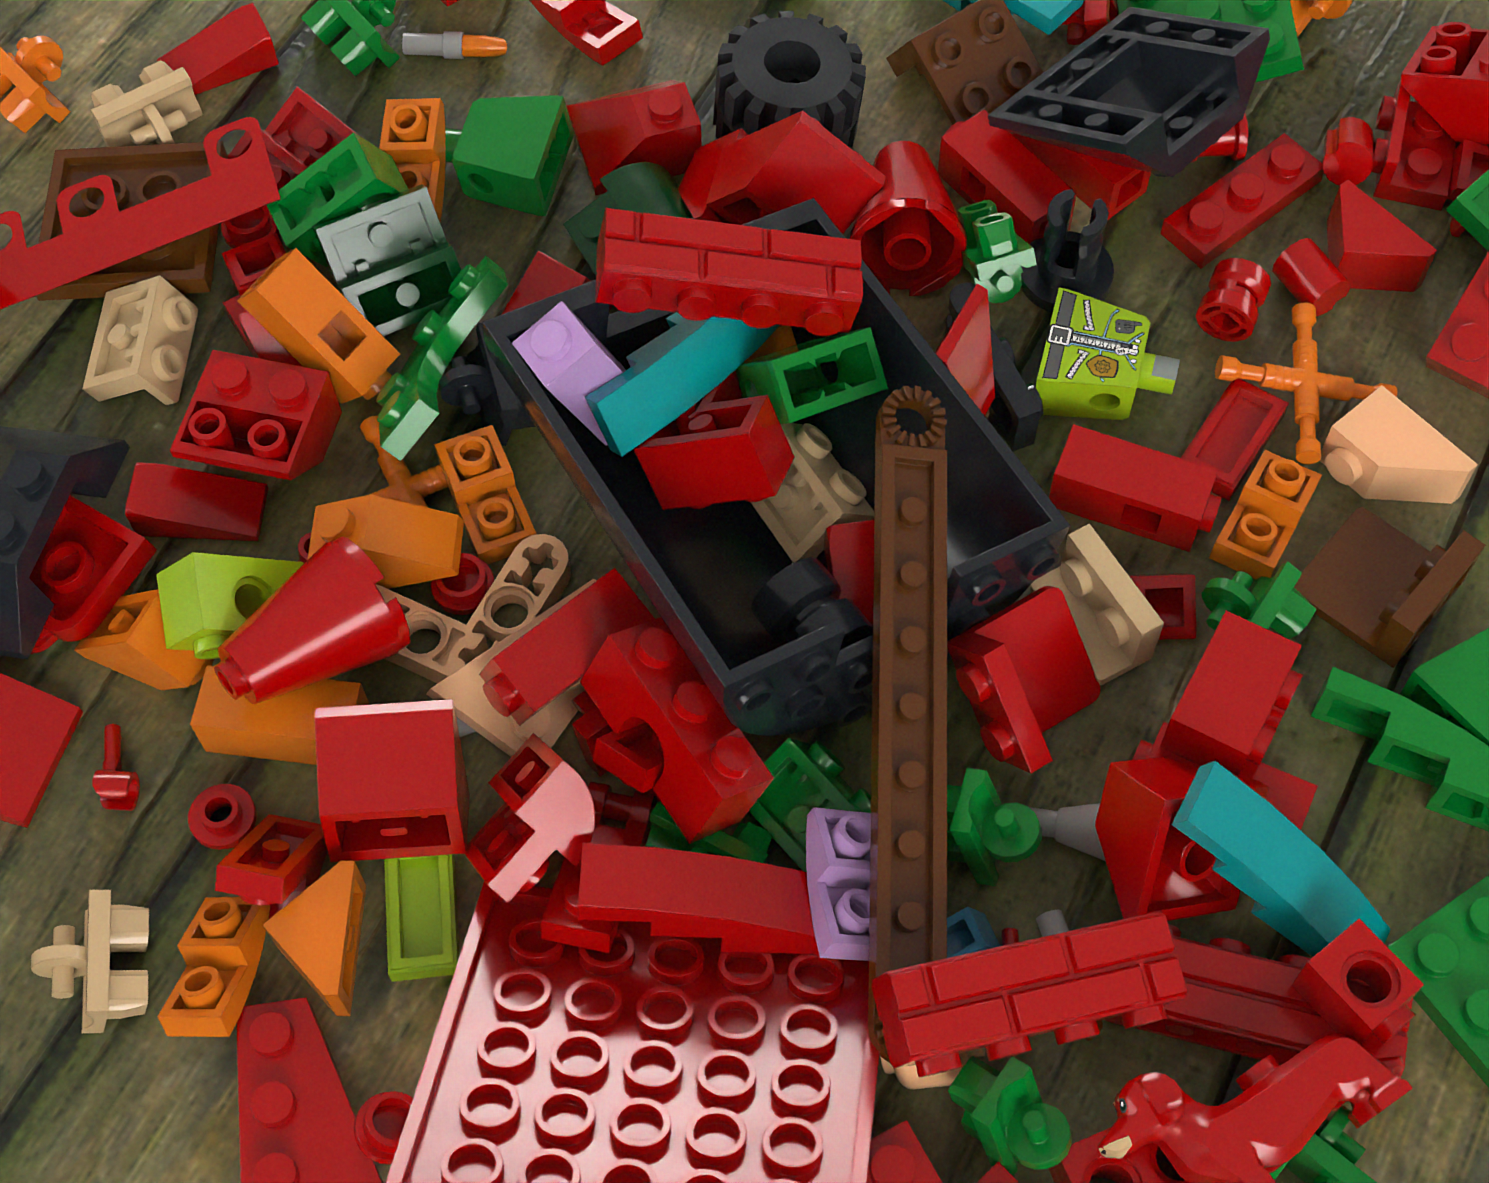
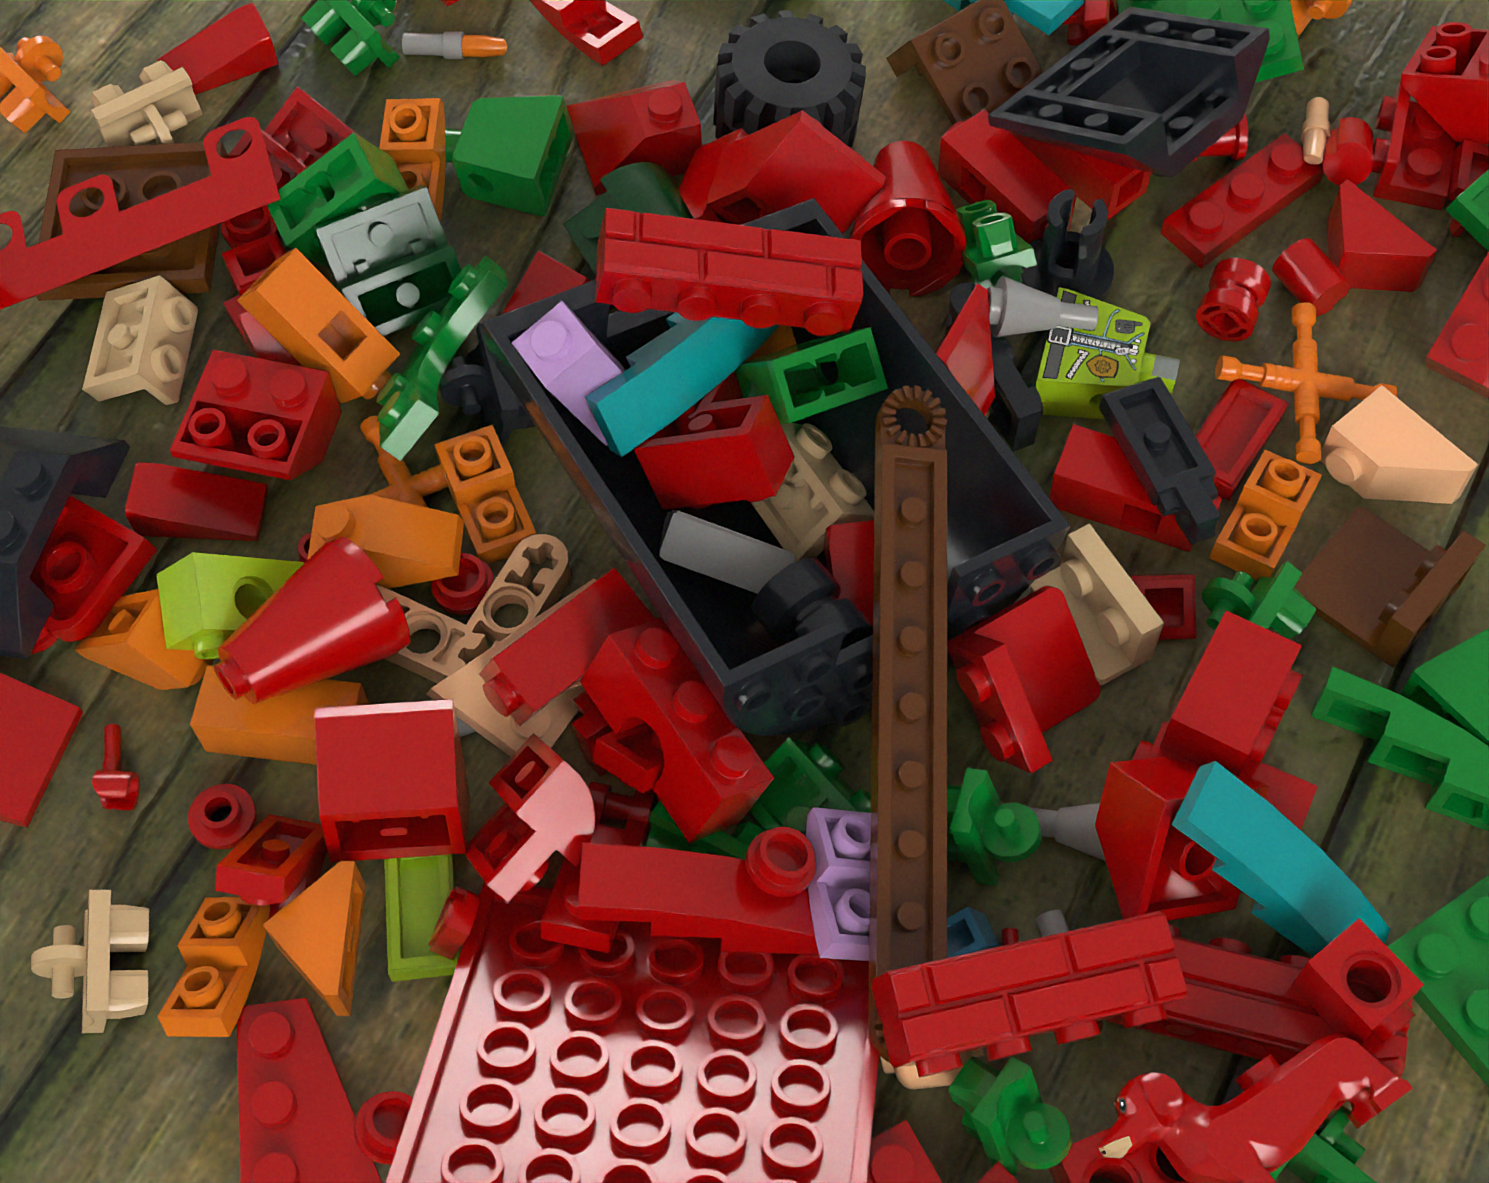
none -> red tile [428,886,480,960]
none -> light grey slope [659,510,796,594]
none -> red plate [745,827,816,897]
none -> light grey cone [987,276,1098,337]
none -> black hinge [1099,376,1221,545]
none -> light nougat piece [1301,97,1331,164]

